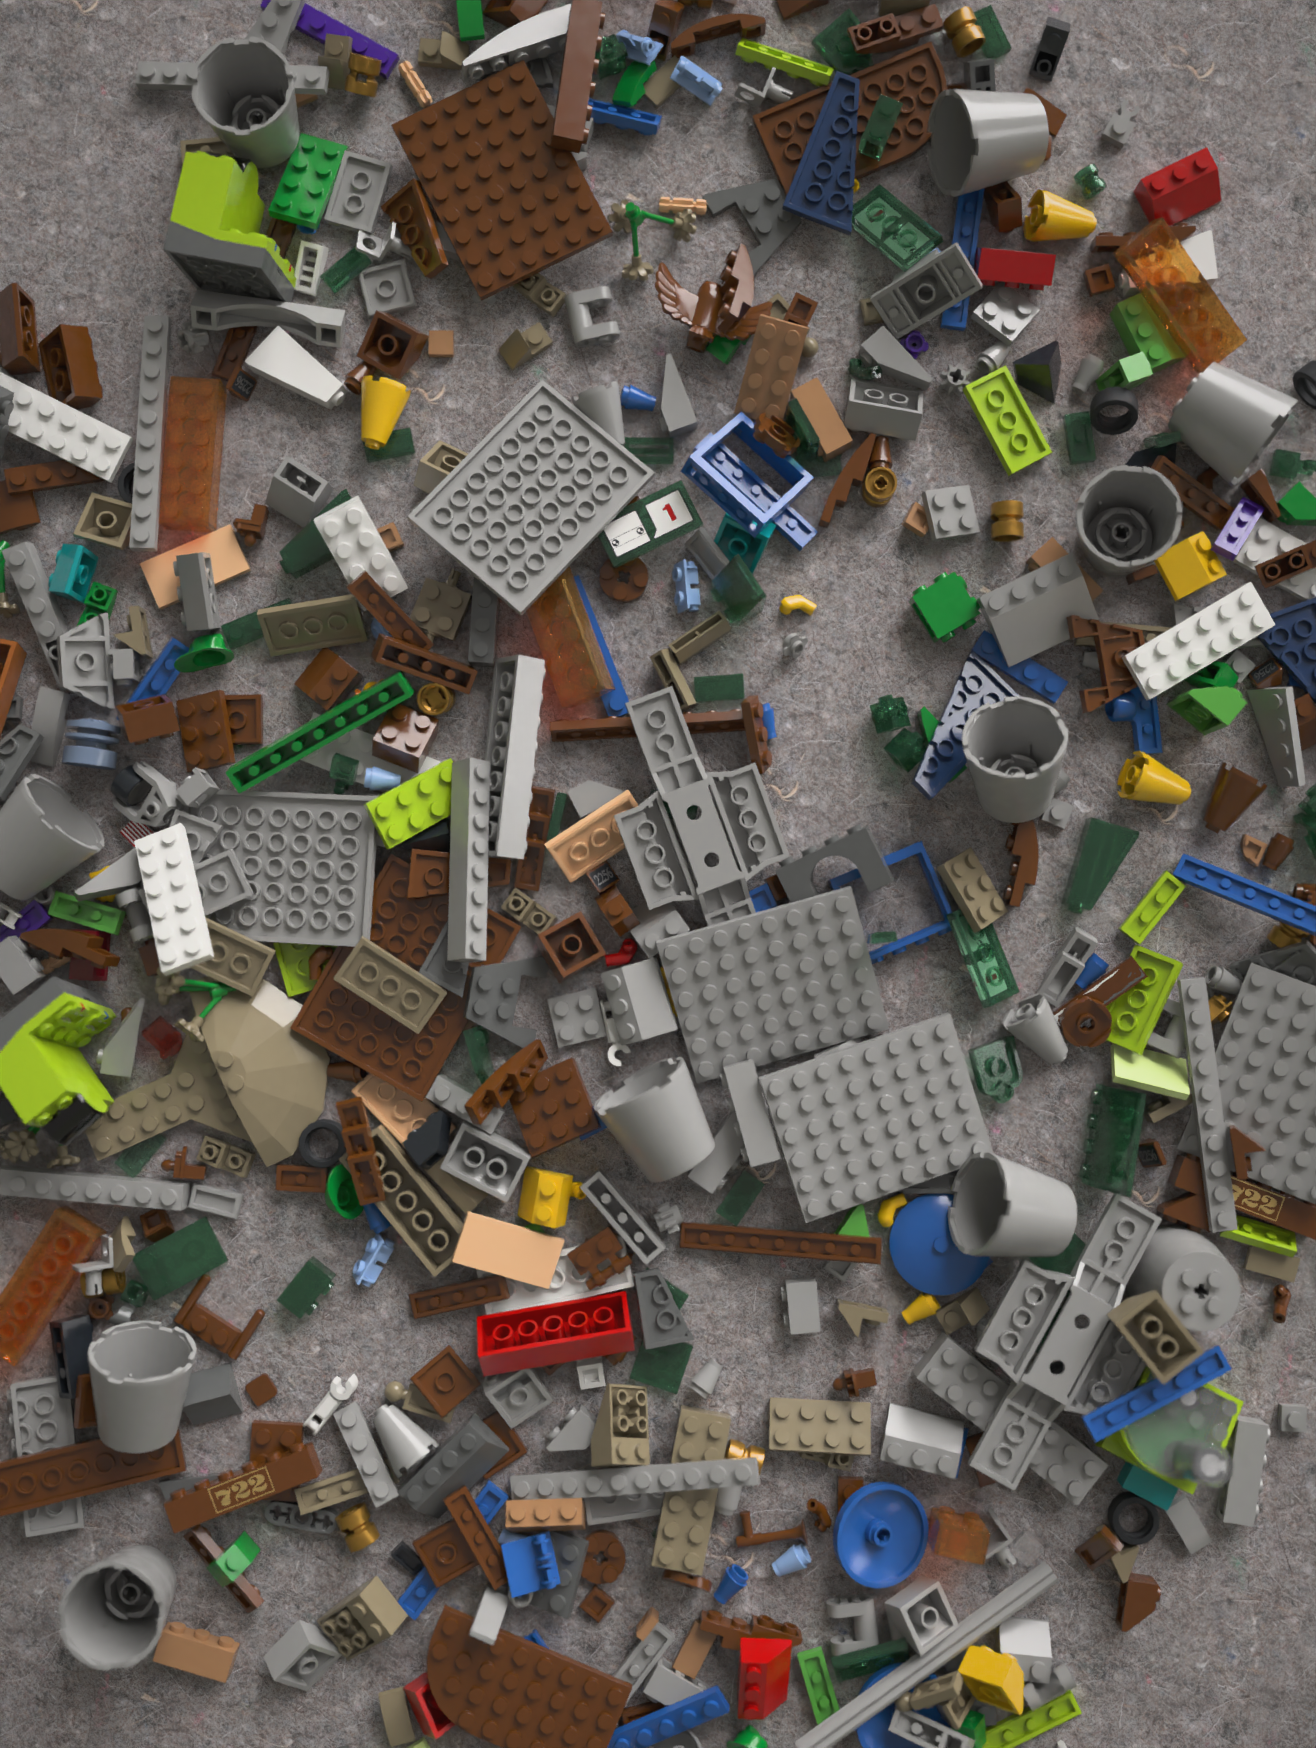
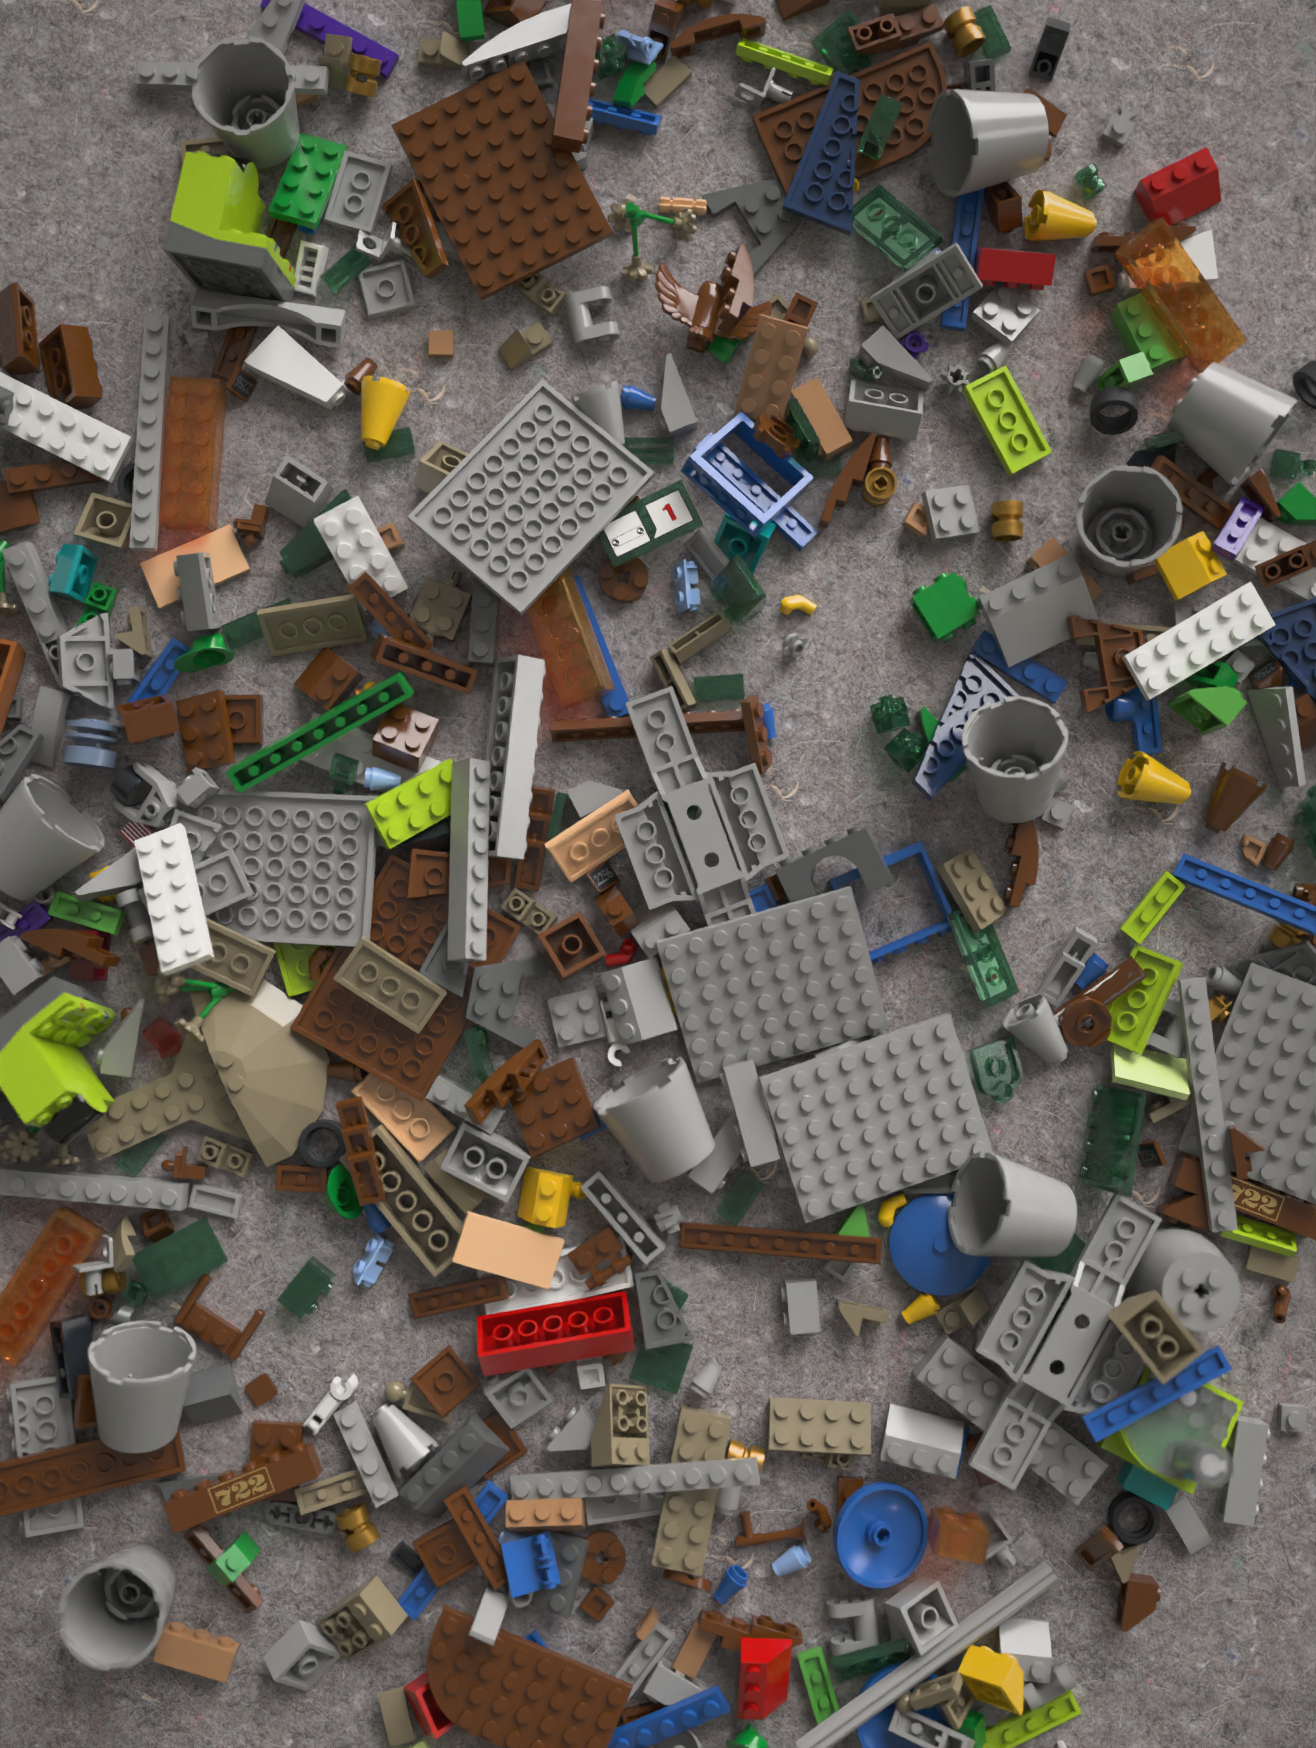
reddish brown slope [357,310,429,380] -> none
light nougat axle [398,61,432,108] -> none
black slope [402,1110,452,1170] -> none
pearl gold wheel [417,682,456,715] -> none
light blue hinge [670,56,722,106] -> none
reddish brown piece [832,1367,877,1398] -> none
clear green tile [866,931,898,944] -> none
black slope [1012,341,1061,405] -> none
clear green slope [1061,817,1140,914] -> none
clear green plate [1062,411,1096,465] -> none

